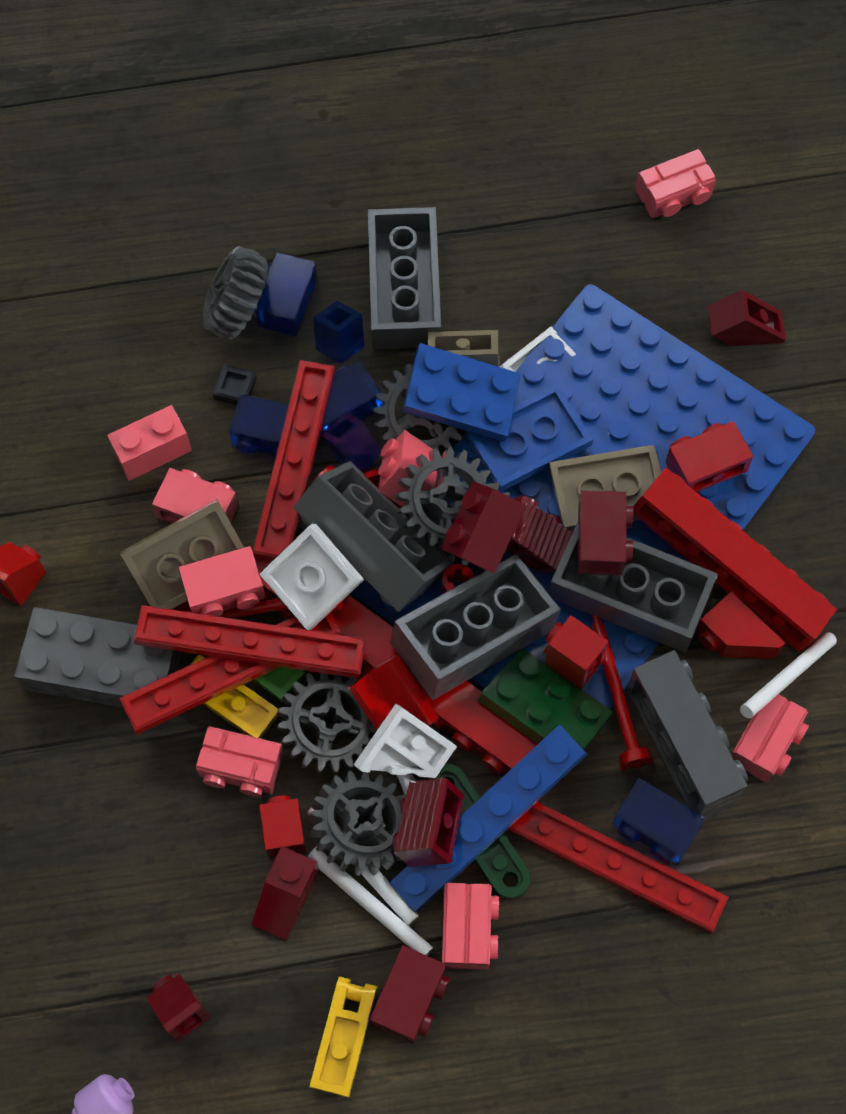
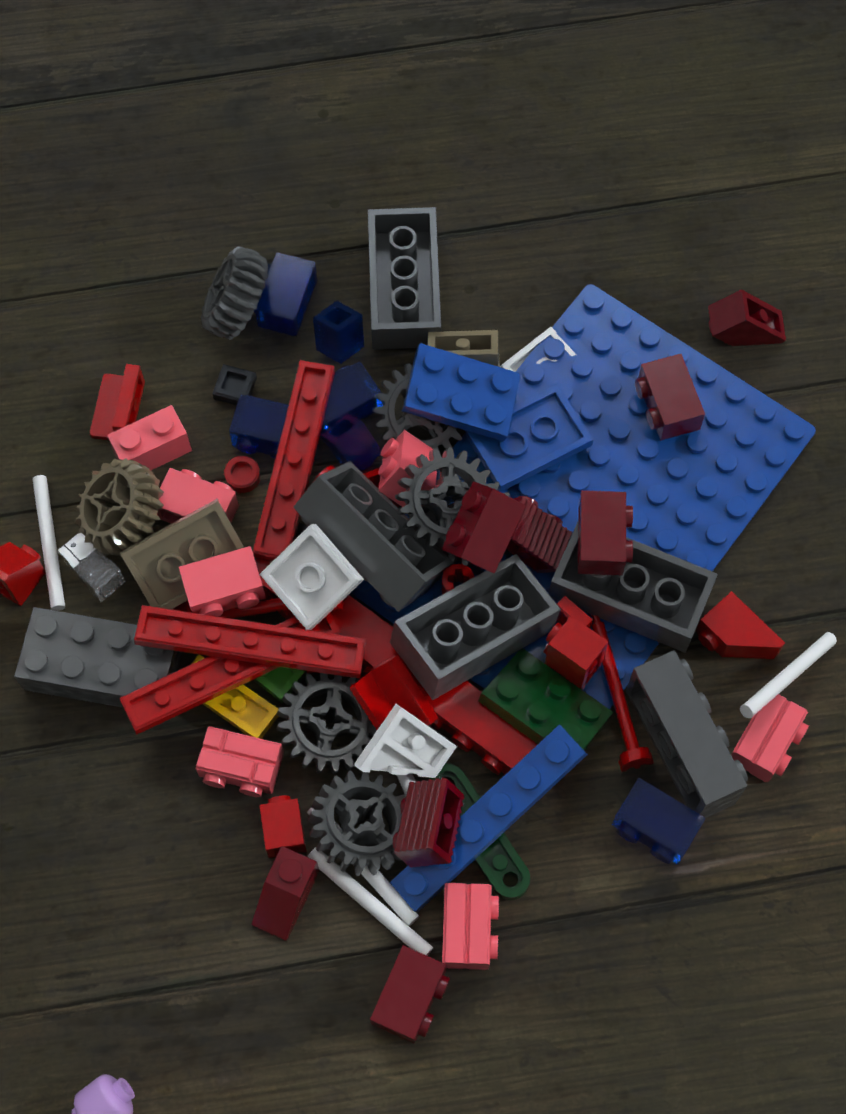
dark red slope [146,973,211,1042] -> none
yellow plate [309,976,378,1098] -> none
red tile [506,802,729,934] -> none
dark tan plate [549,445,661,531] -> none
red brick [633,468,837,652] -> none
coral brick [635,149,716,218] -> none
red brick [665,421,754,492] -> none
none -> white bar [32,475,65,611]
none -> clear leg [57,532,126,603]
none -> dark tan gear [75,458,164,555]
none -> red panel [90,364,145,440]
none -> red tile [224,456,261,493]
none -> red tile [556,596,593,629]
none -> dark red brick [635,354,705,441]

